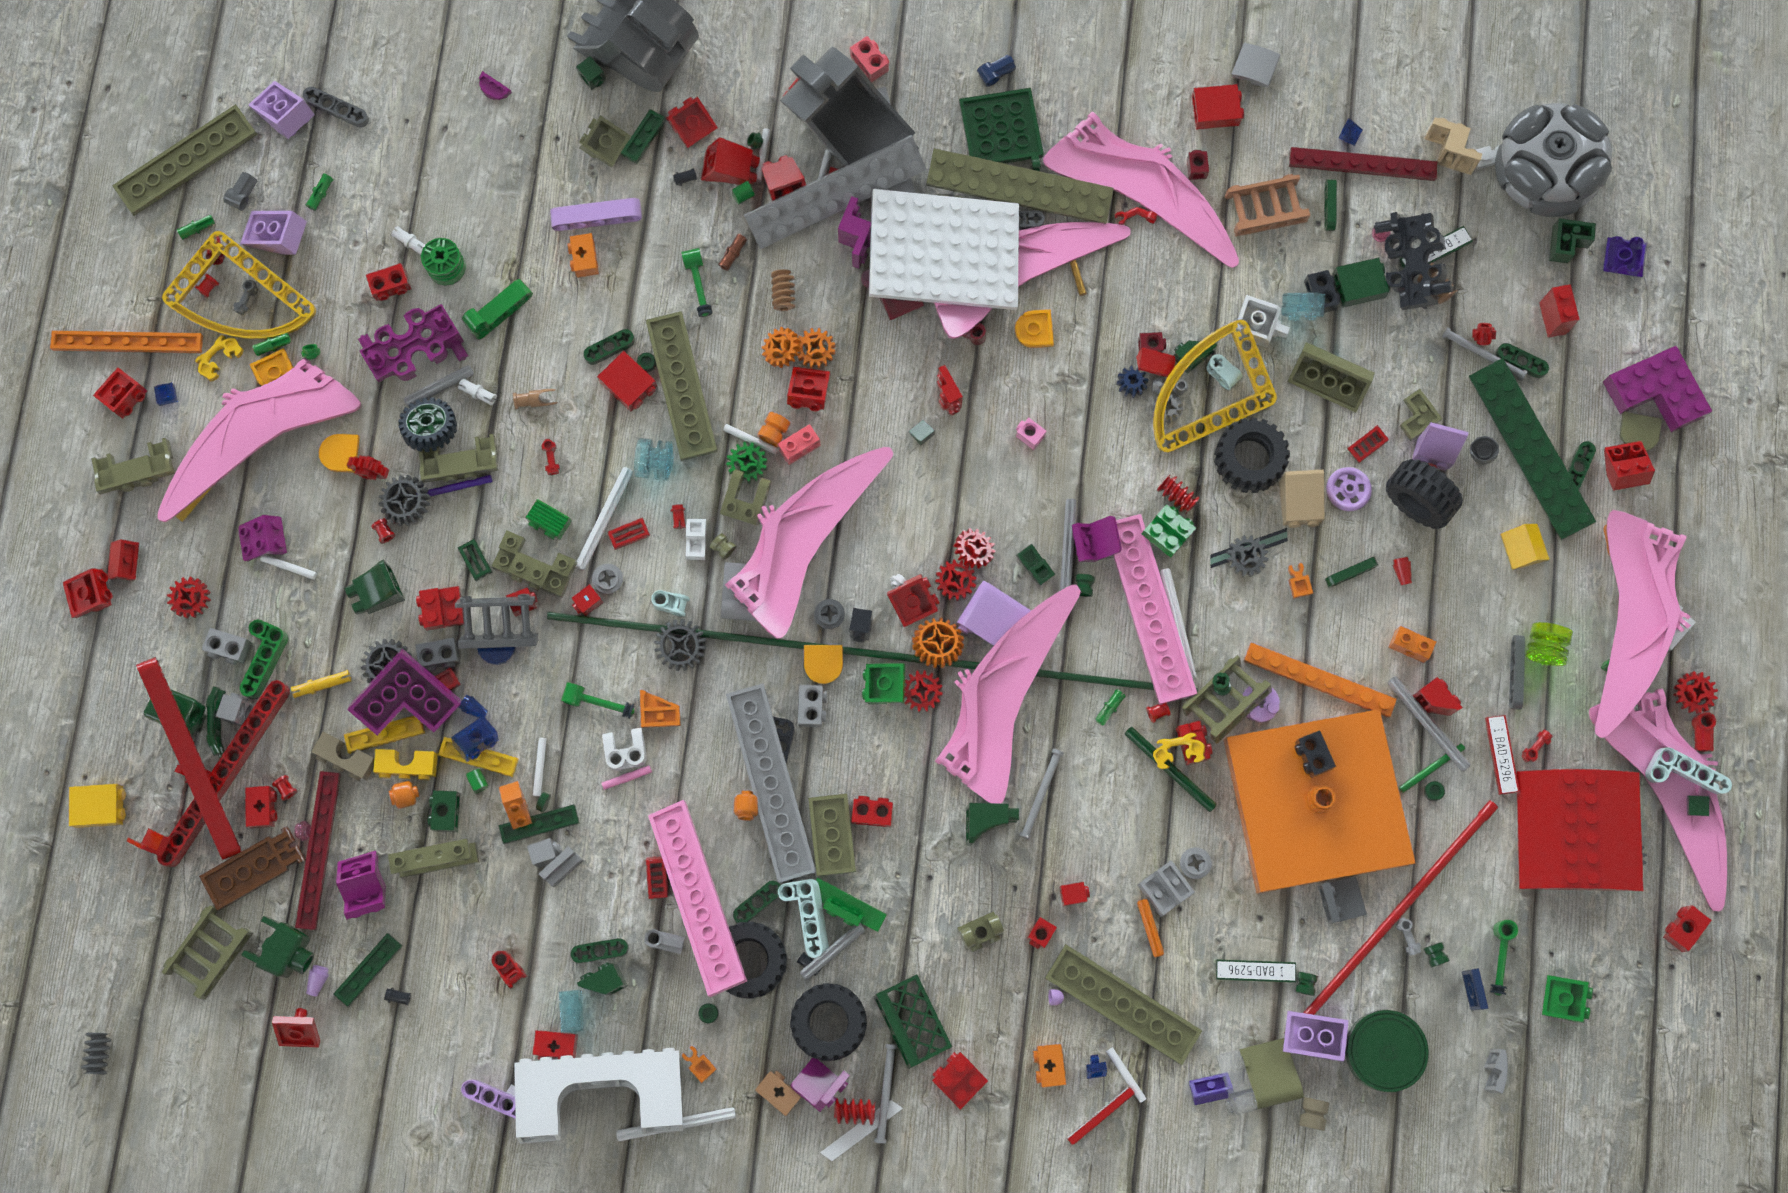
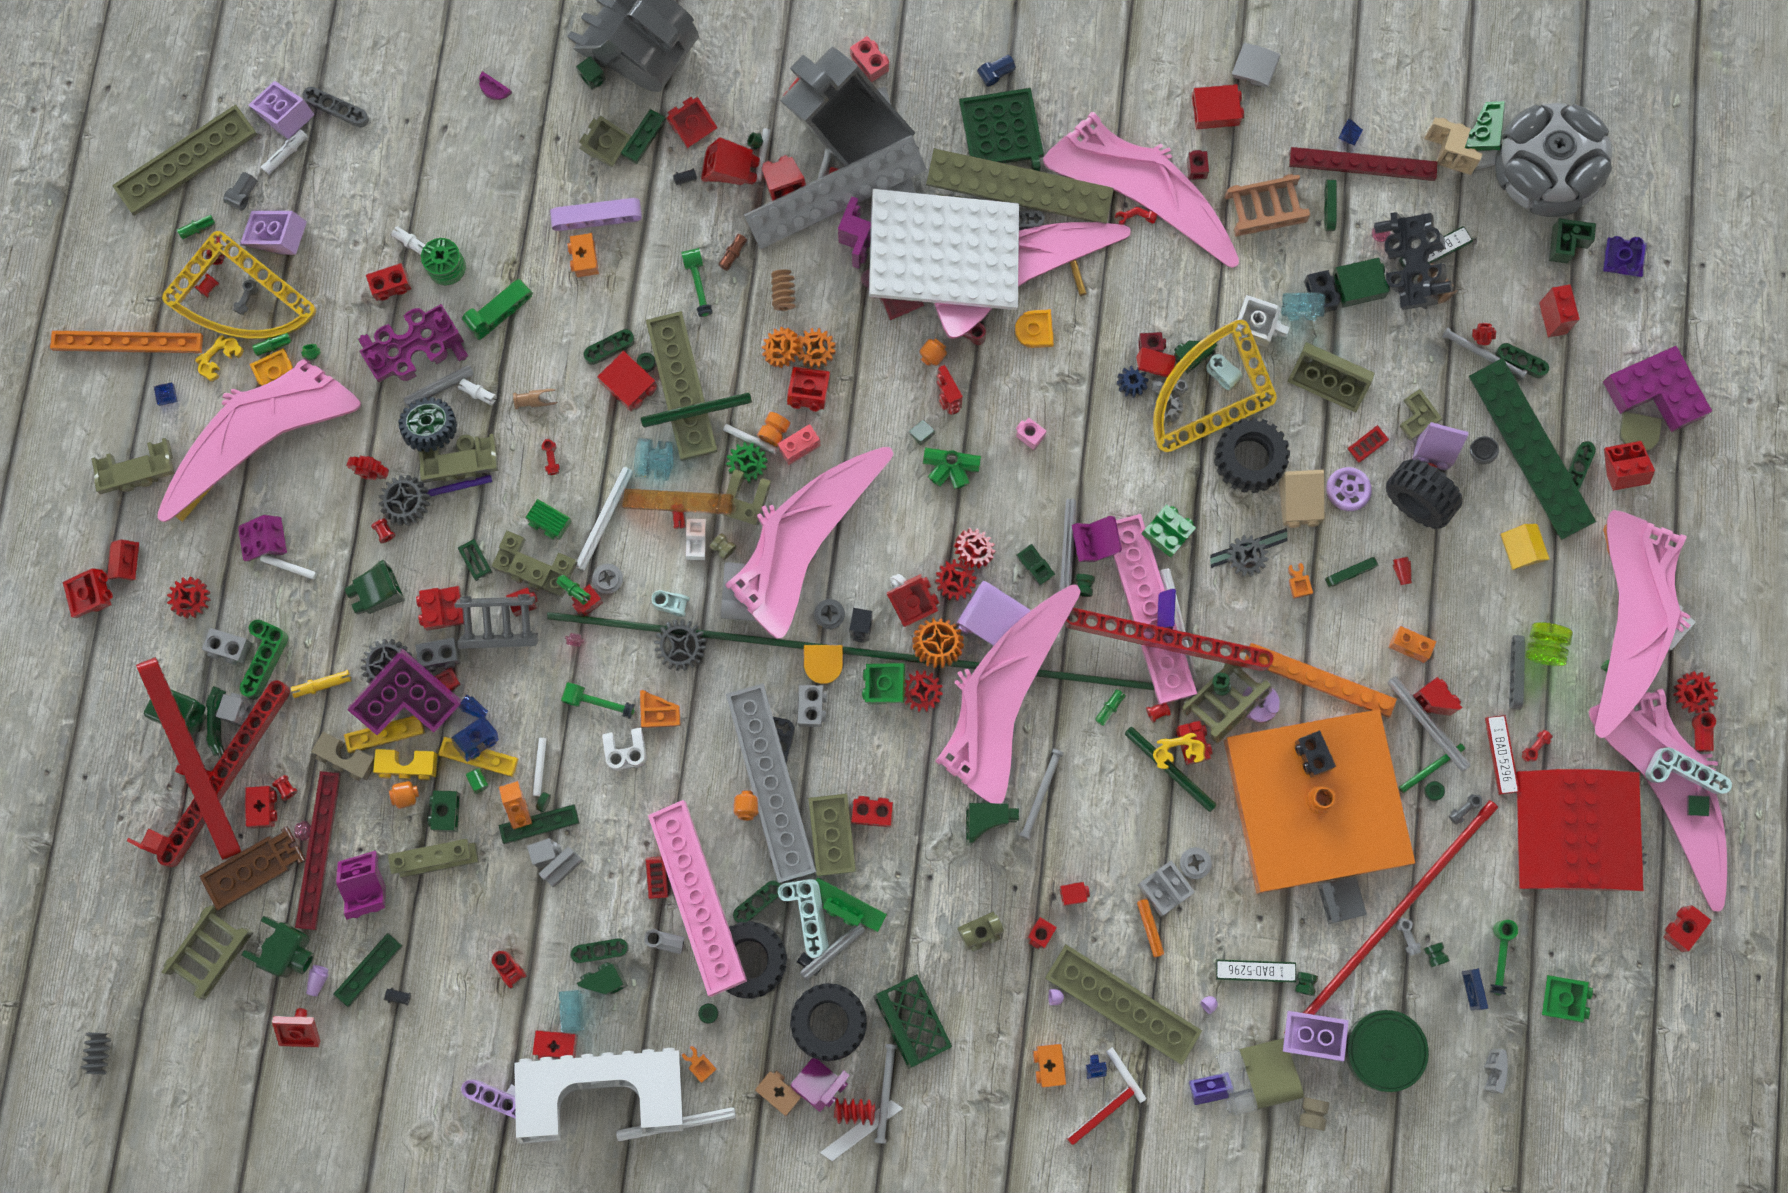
yellow brick [69,784,126,828] -> none
red plate [93,368,147,419] -> none
green pin [305,173,334,211] -> none
light orange tile [319,434,360,473] -> none
clear blue tile [477,647,516,665] -> none
bright pink piece [602,765,652,790] -> none
red tile [608,517,650,550] -> none
green brick [732,181,755,205] -> none
red plate [932,1052,988,1110] -> none
red piece [1157,475,1200,515] -> none
none -> white pin [261,129,309,175]
none -> olive tile [456,434,476,451]
none -> green axle [556,575,591,605]
none -> clear pink plate [565,633,584,647]
none -> clear orange tile [622,489,734,515]
none -> dark green axle [641,393,752,428]
none -> orange head [919,338,947,366]
none -> green piece [922,447,981,490]
none -> red beam [1064,608,1274,671]
none -> dark purple slope [1157,589,1176,629]
none -> lavender hinge [1200,996,1218,1014]
none -> dark grey bar [1449,794,1482,825]
none -> wing [1465,101,1505,151]

